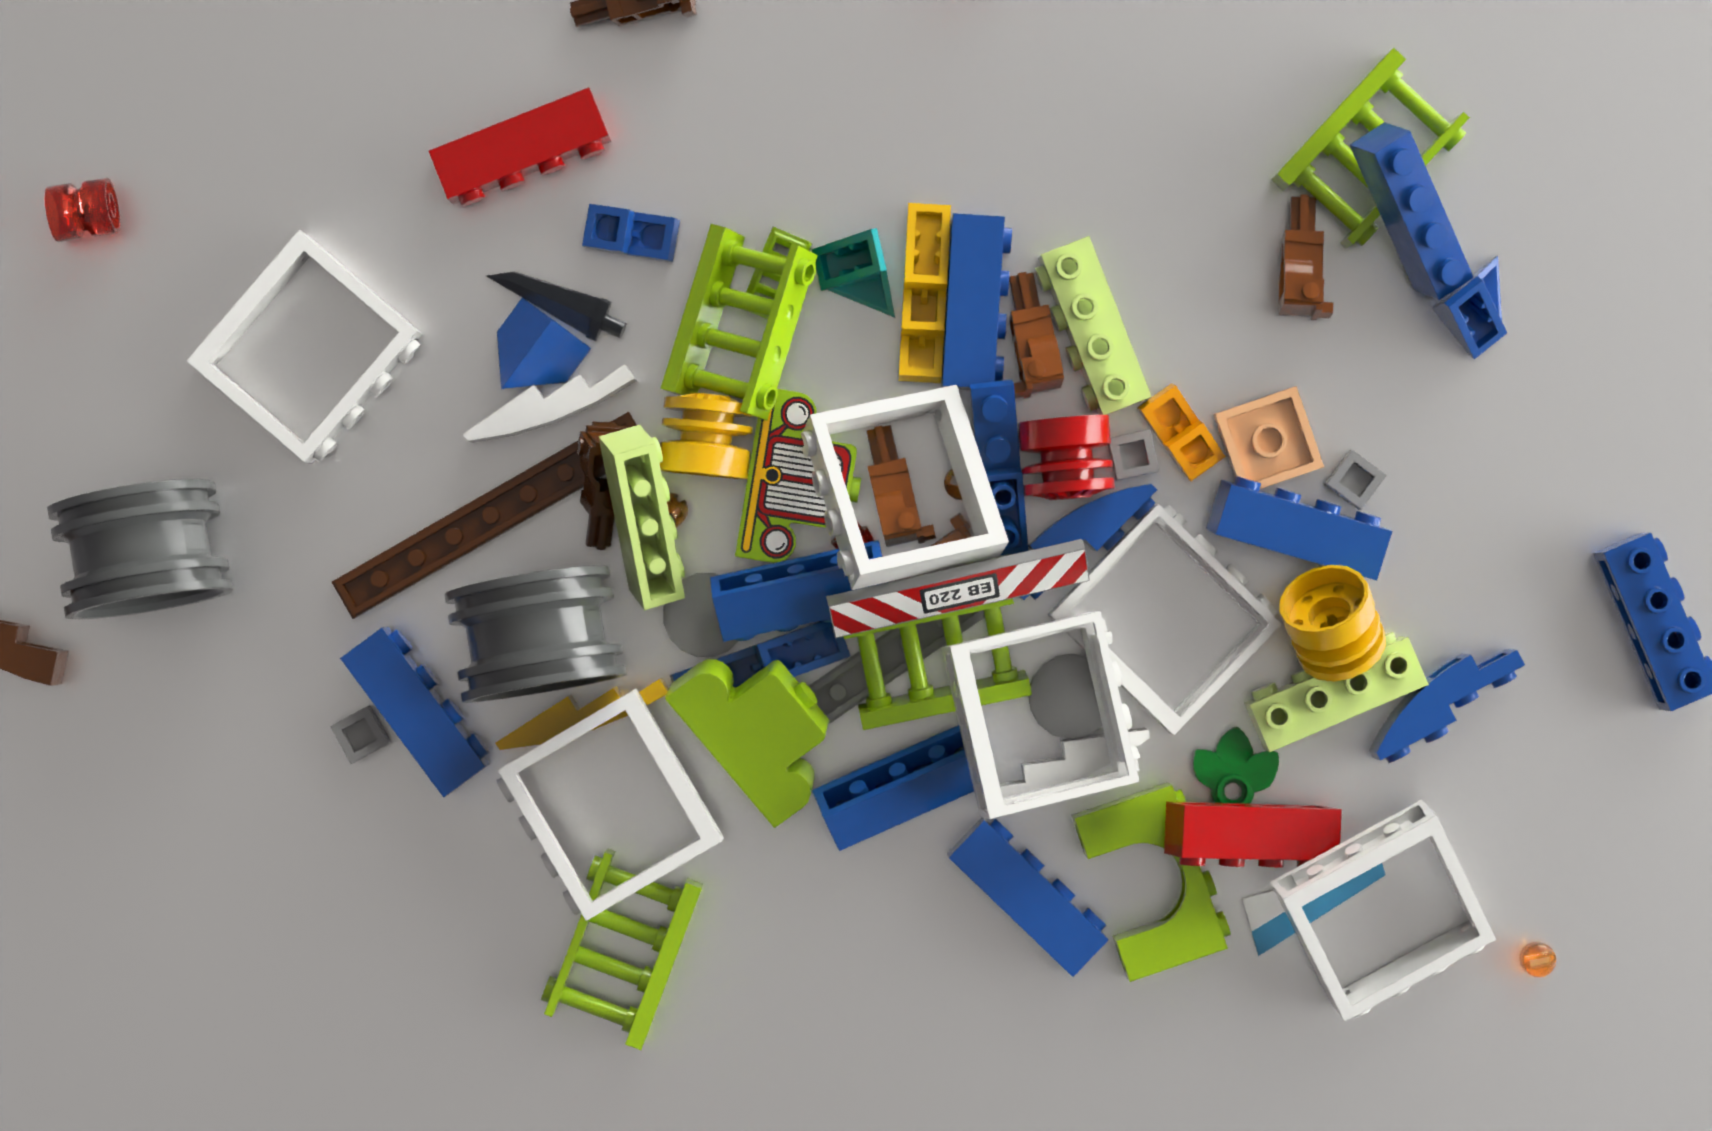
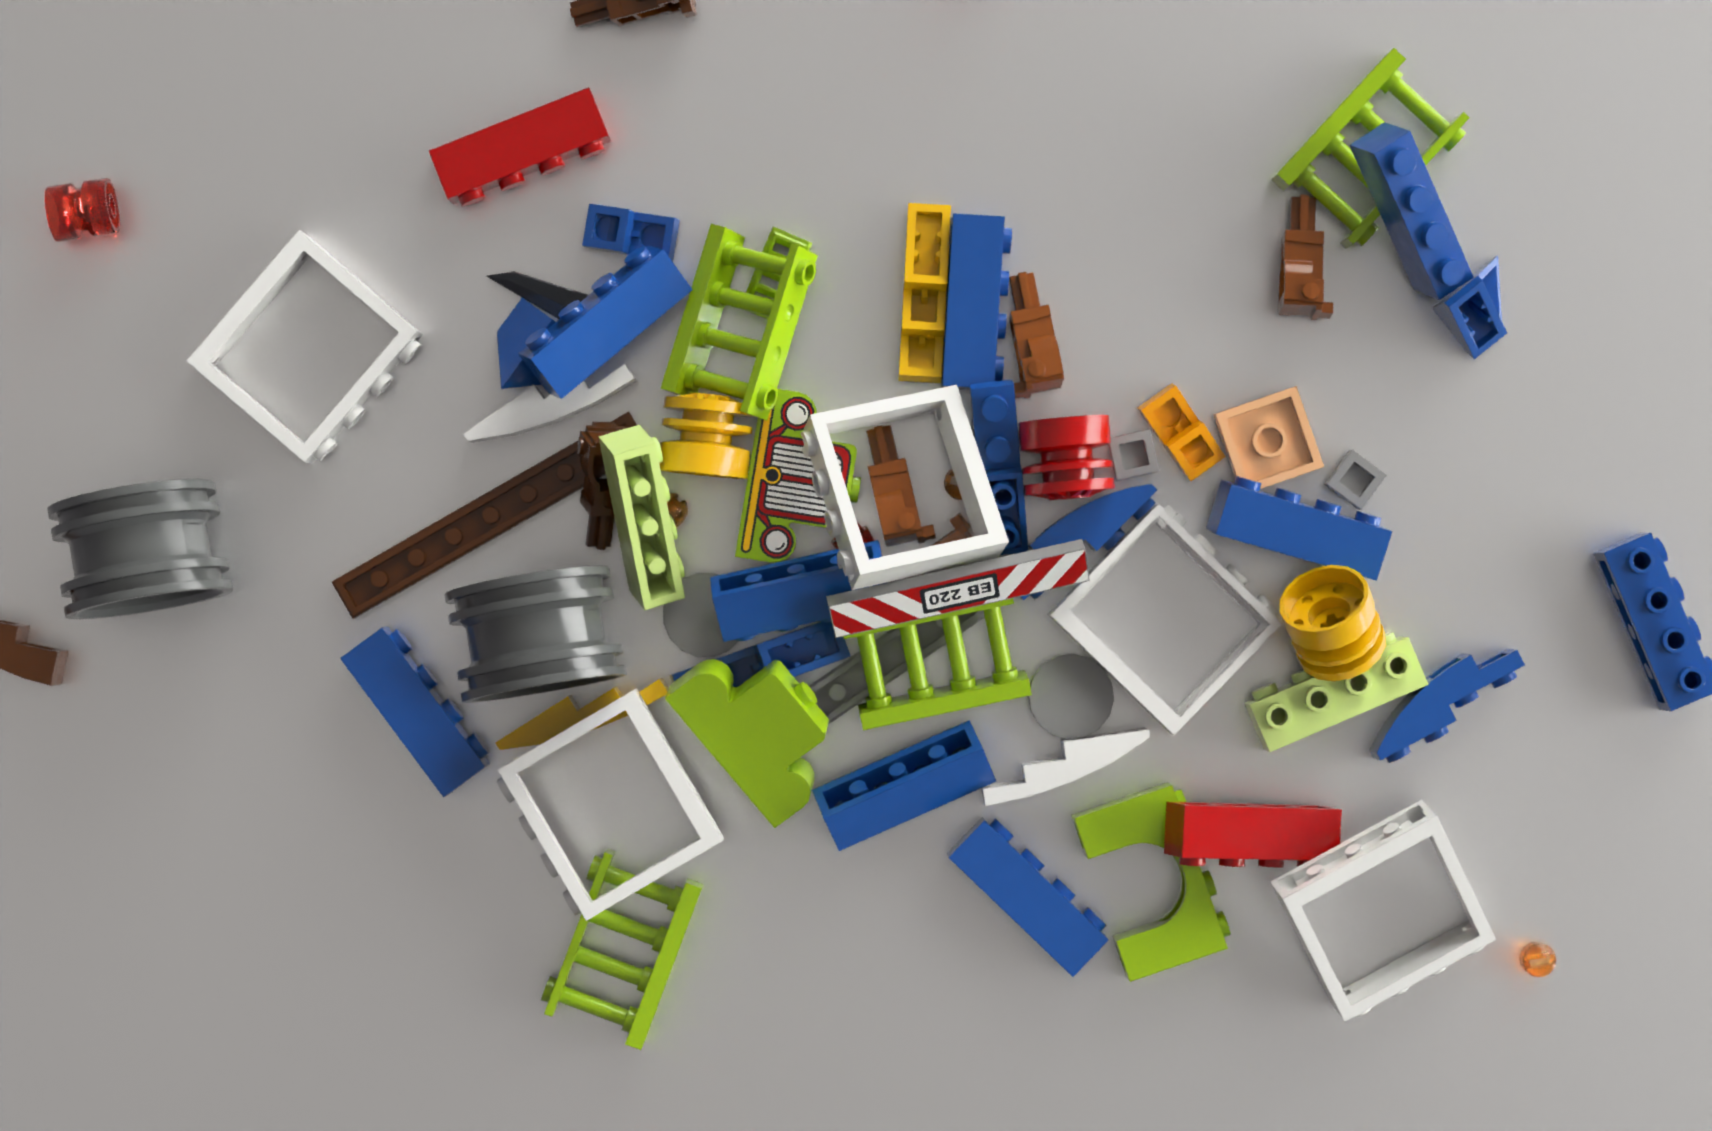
light grey plate [330,705,391,764] -> none
teal slope [812,228,895,318] -> none
white window [941,611,1140,819] -> none
yellowish green brick [1034,236,1151,415] -> none
green plate [1193,727,1279,804] -> none
dark azure sticker [1242,863,1386,956] -> none
none -> blue brick [518,246,693,399]

